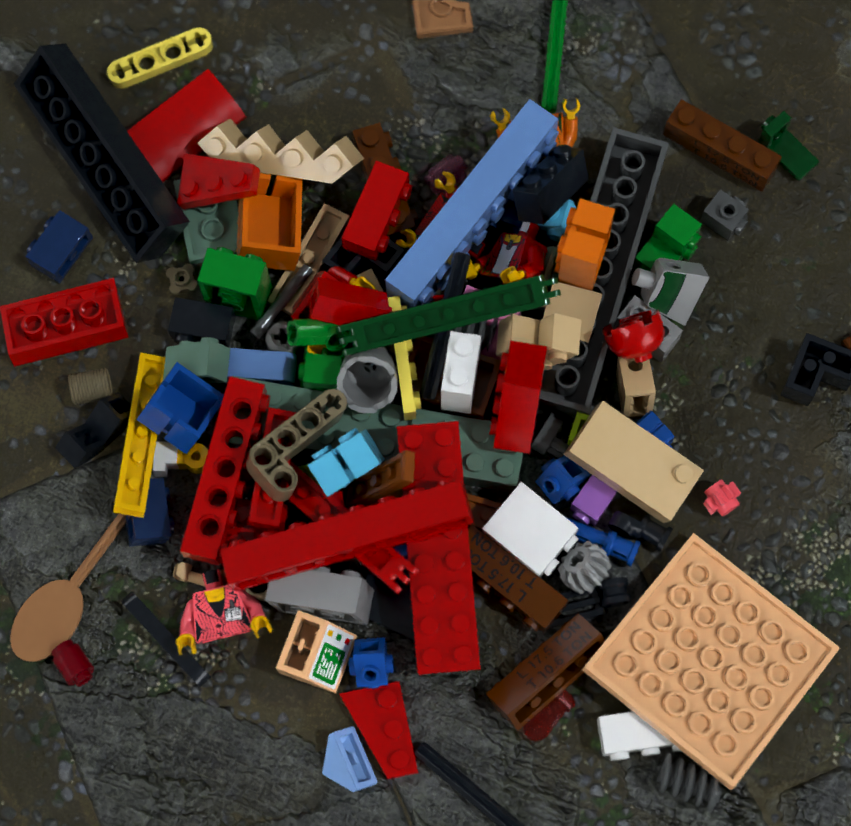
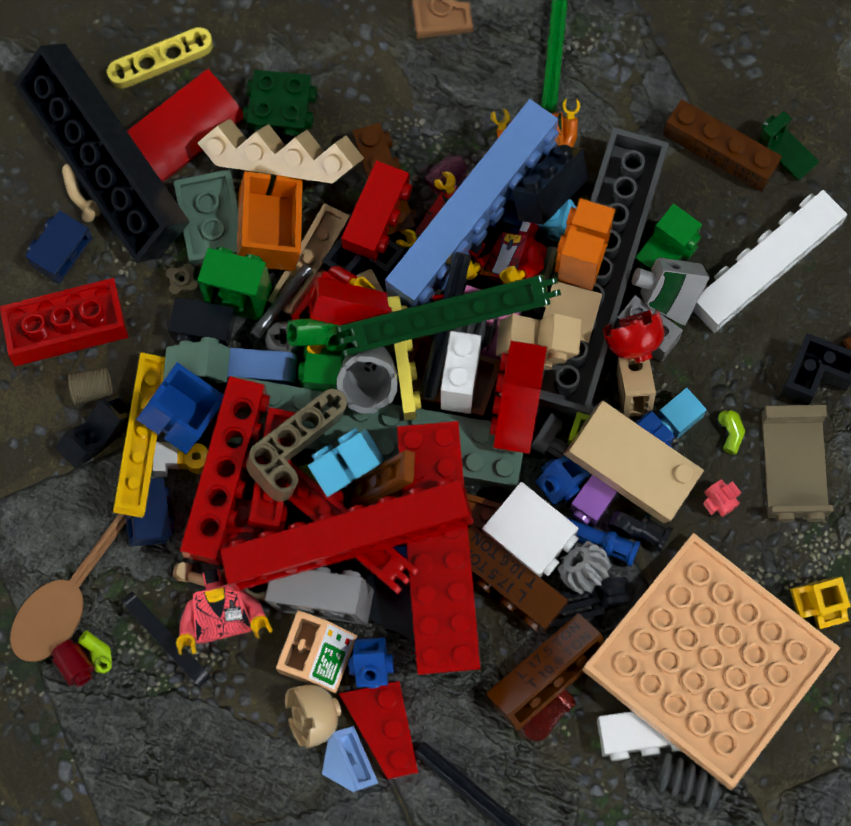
red wing [177,153,260,210] -> none
dark grey brick [700,189,749,241] -> none
none -> tan piece [62,164,101,222]
none -> lime arm [78,630,112,674]
none -> dark green brick [243,70,317,141]
none -> tan cylinder [285,684,341,749]
none -> medium azure brick [657,388,707,439]
none -> white brick [693,190,847,333]
none -> lime arm [718,410,745,455]
none -> dark tan panel [762,405,834,523]
none -> yellow brick [790,577,851,629]

